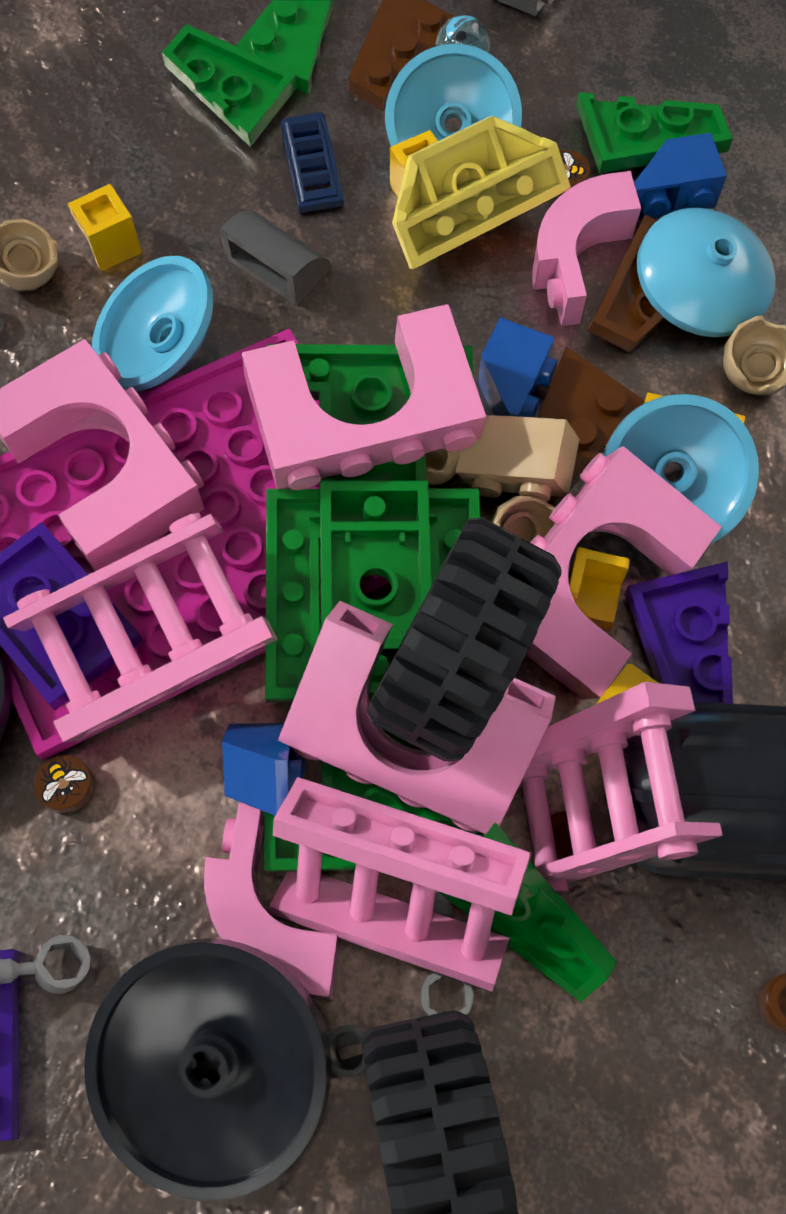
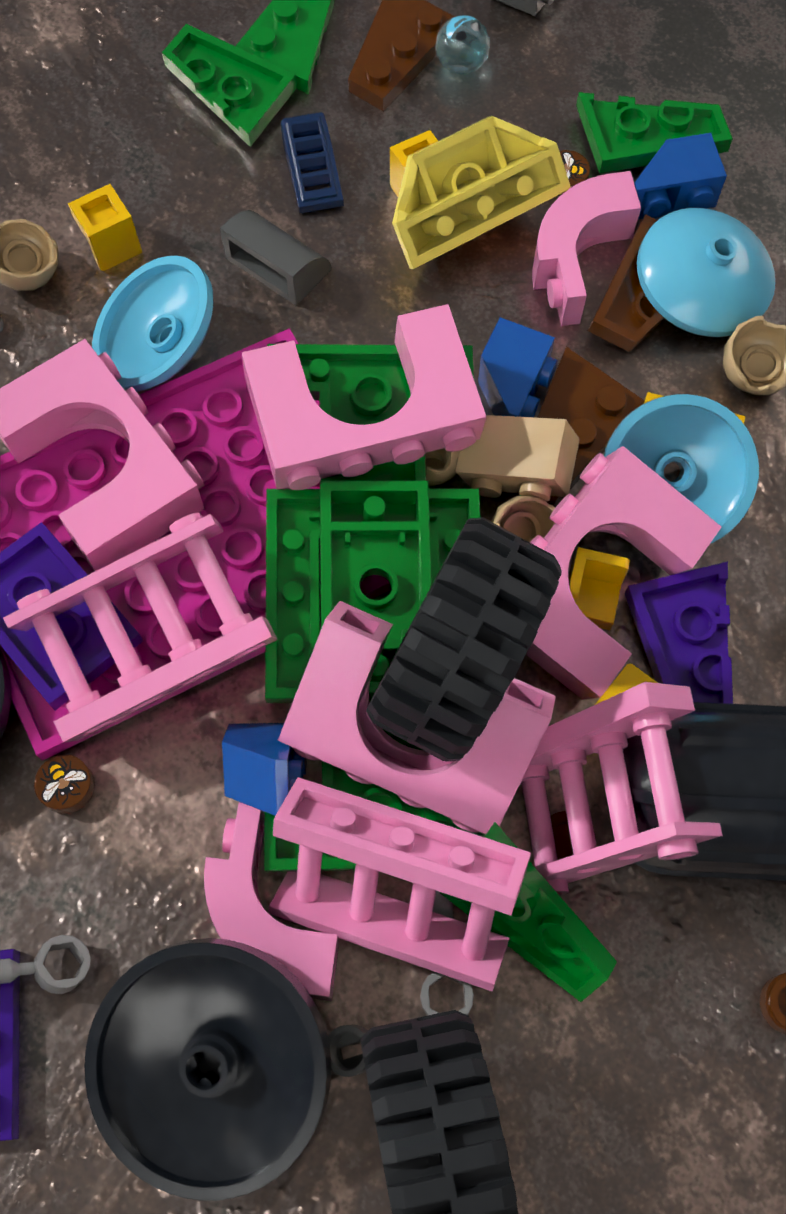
medium azure dish [385,44,522,146] -> none

